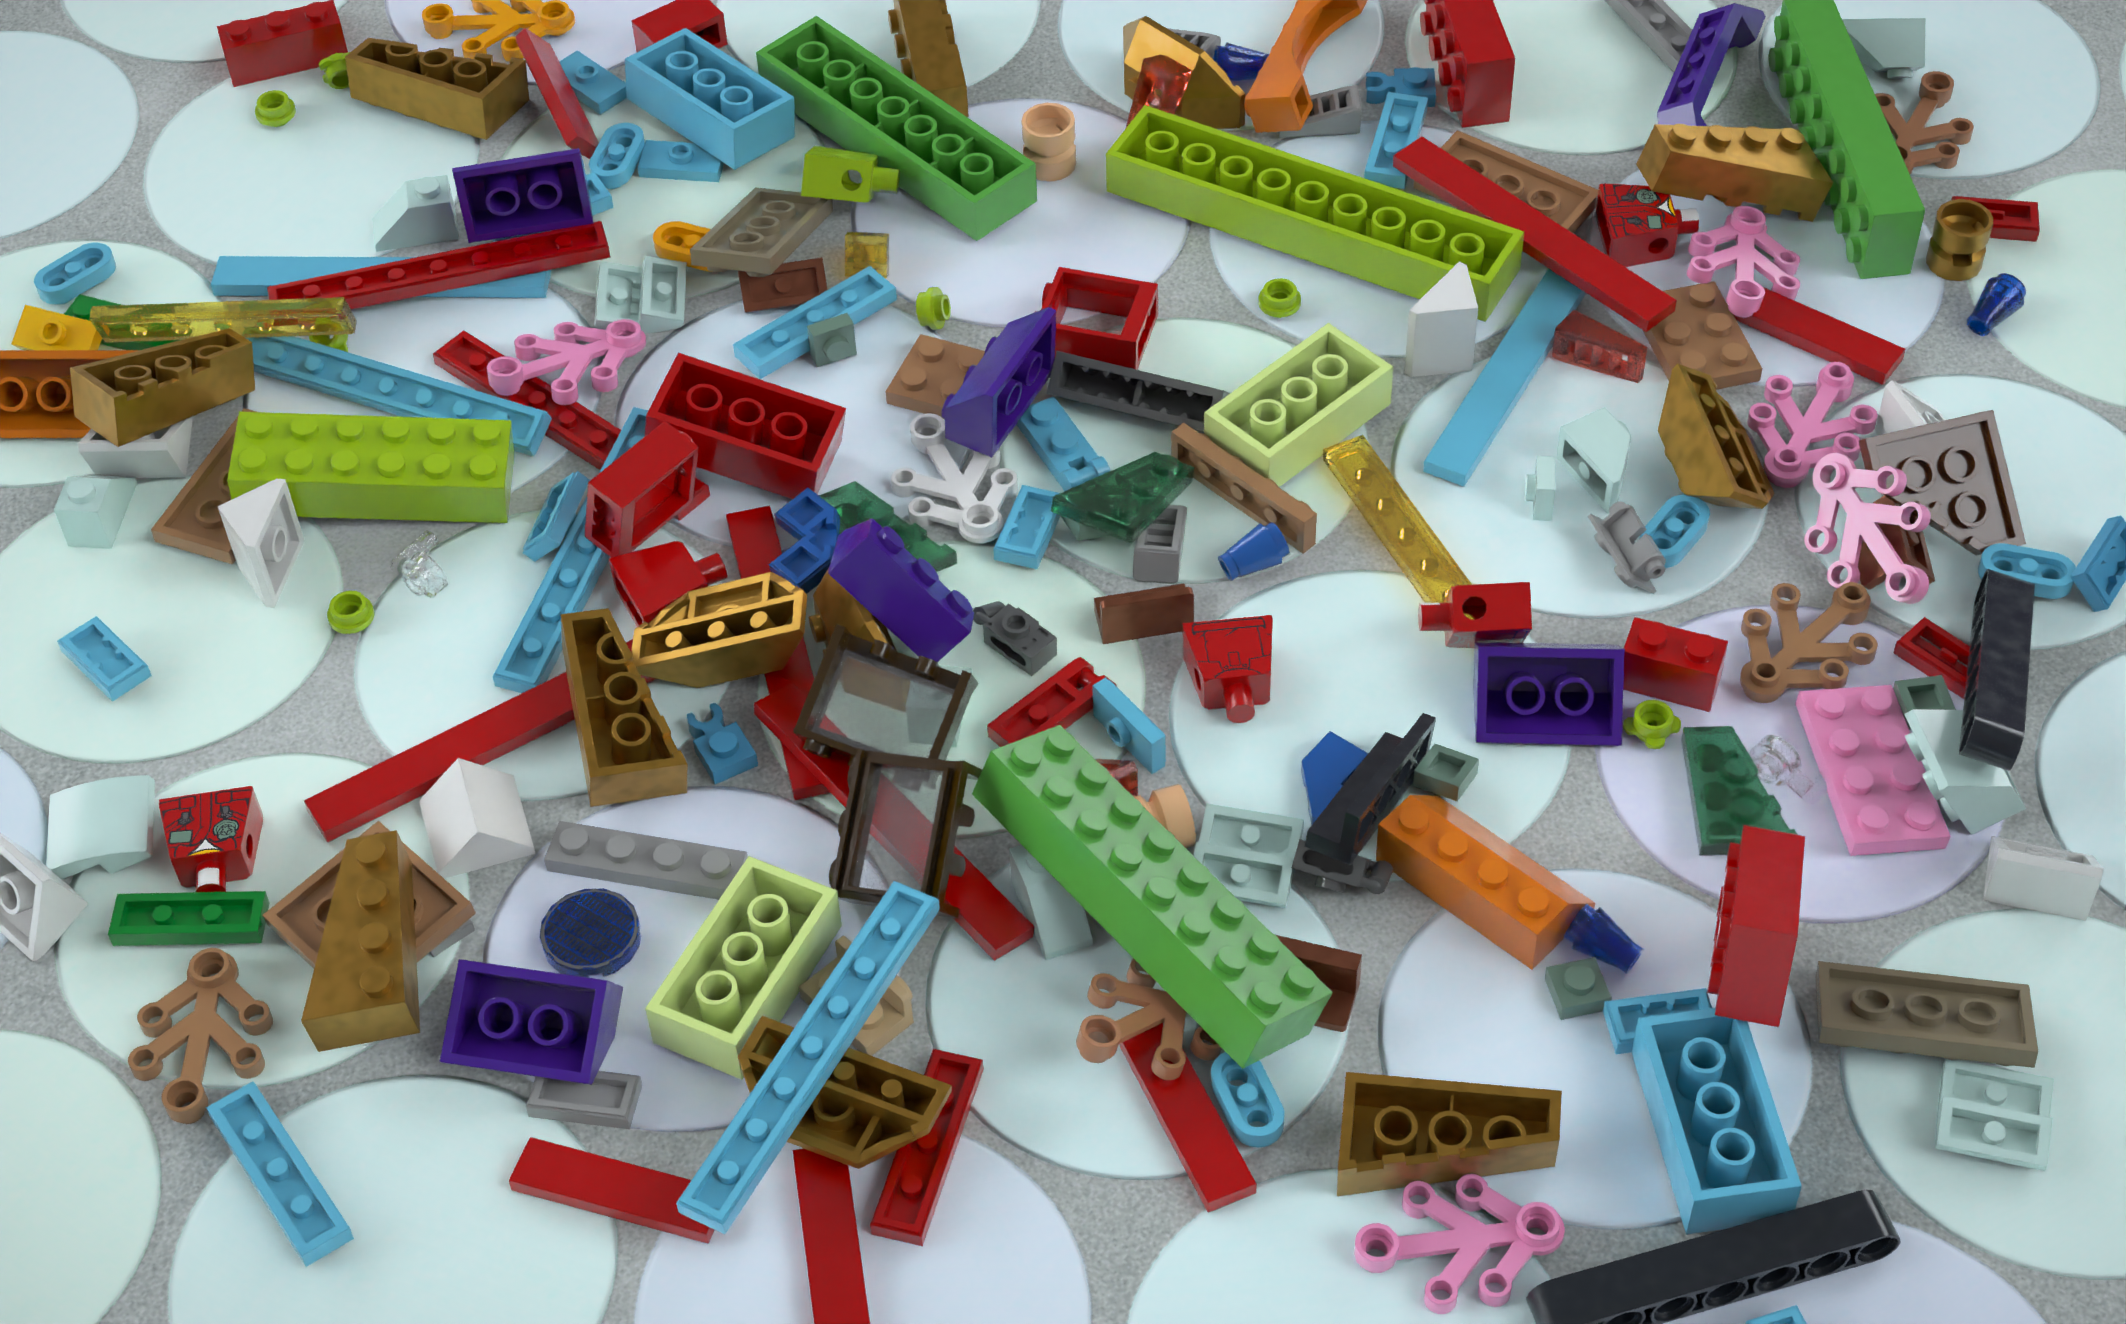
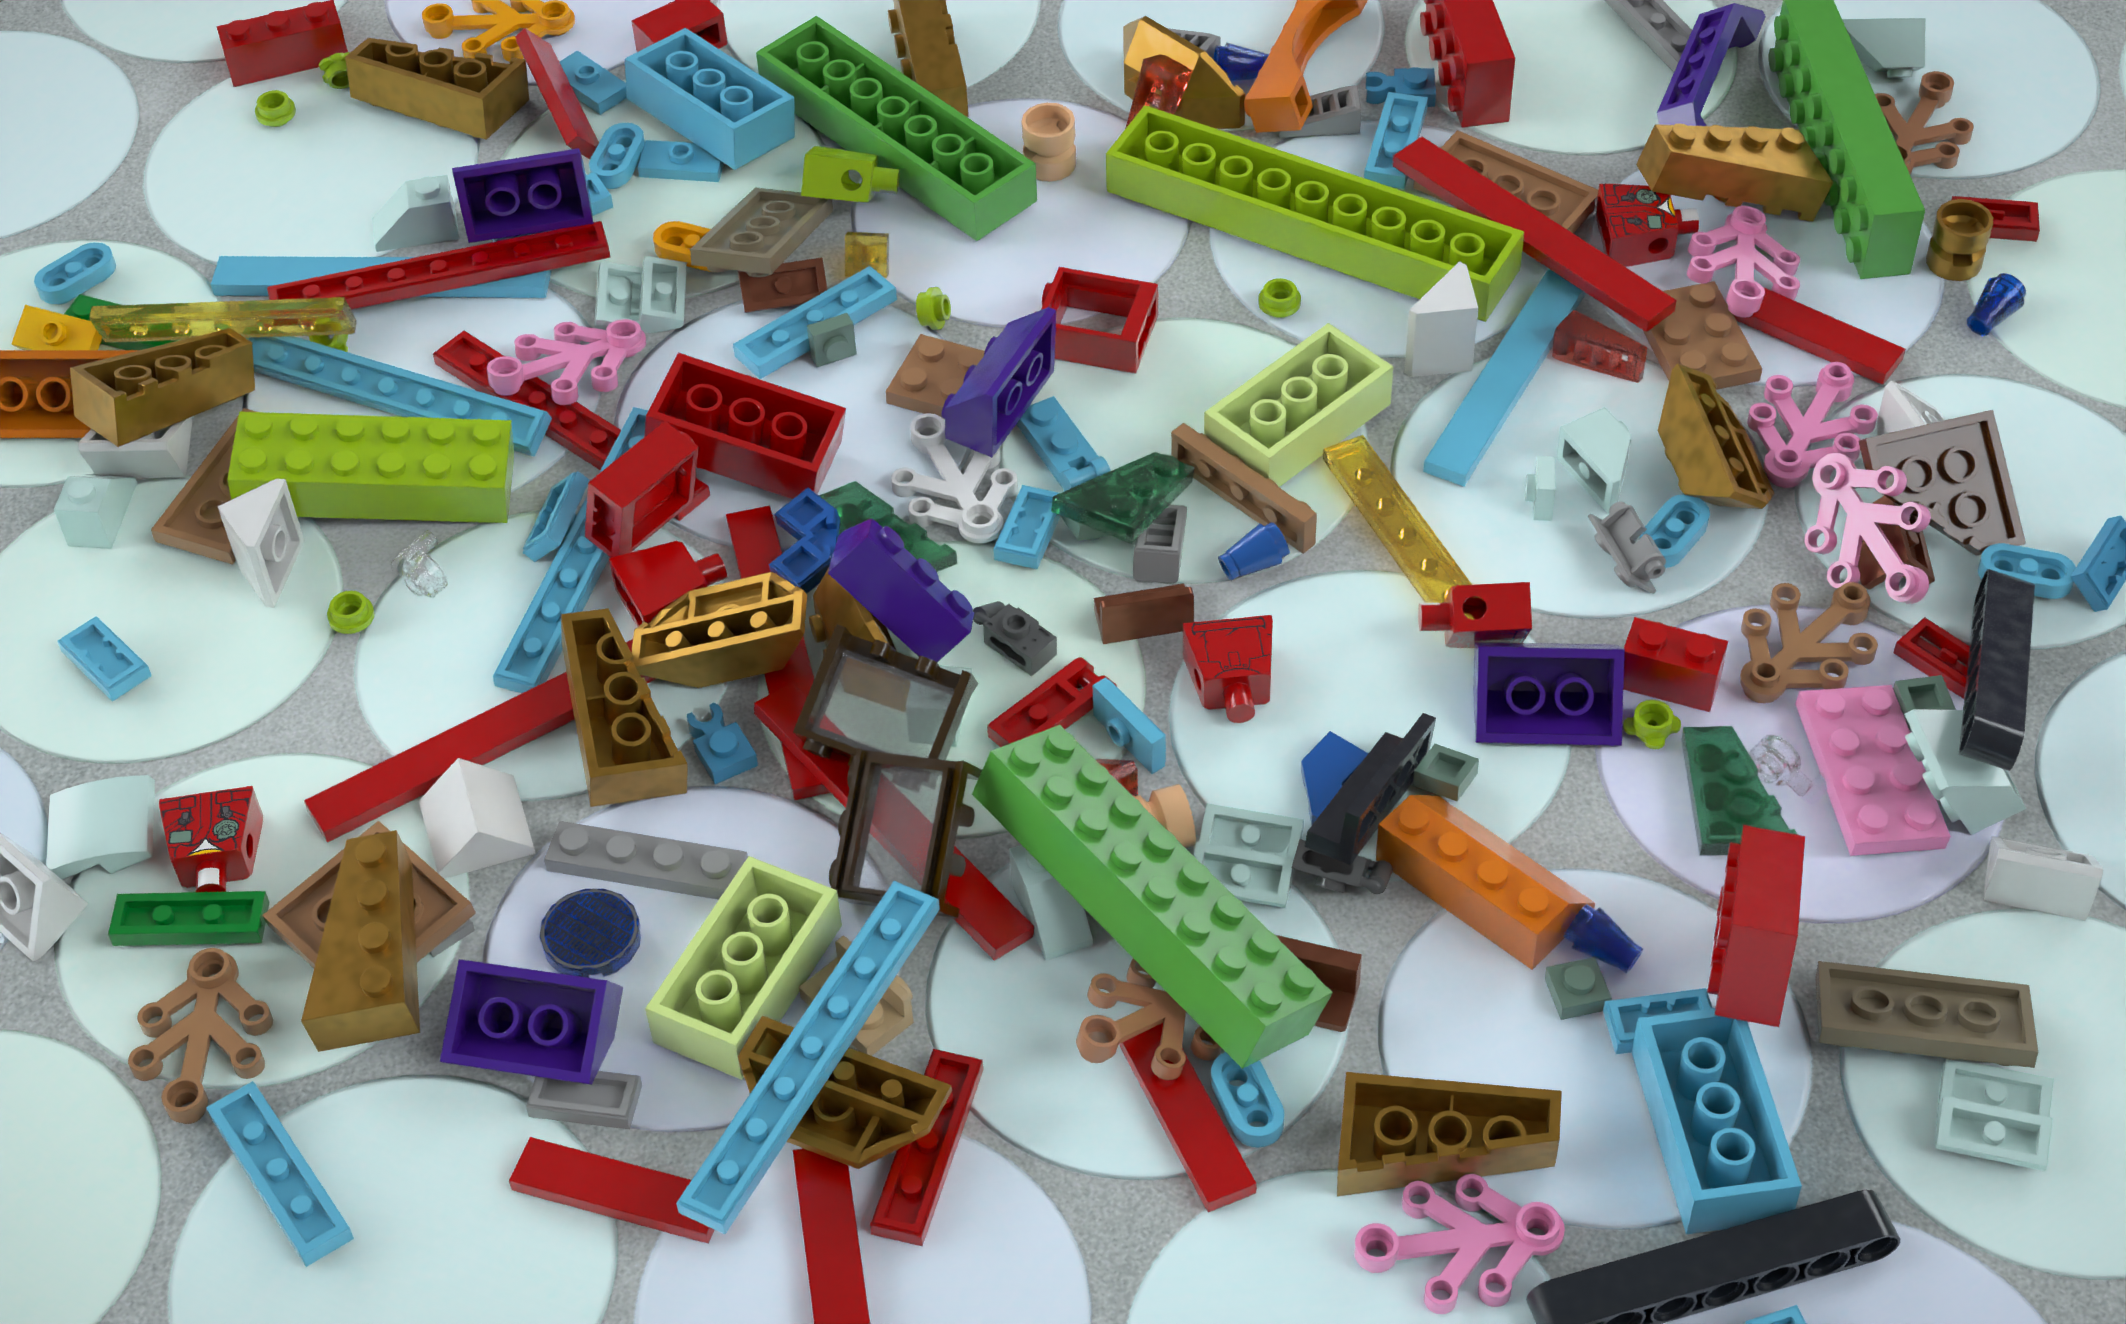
dark grey brick [1046,351,1230,432] -> none

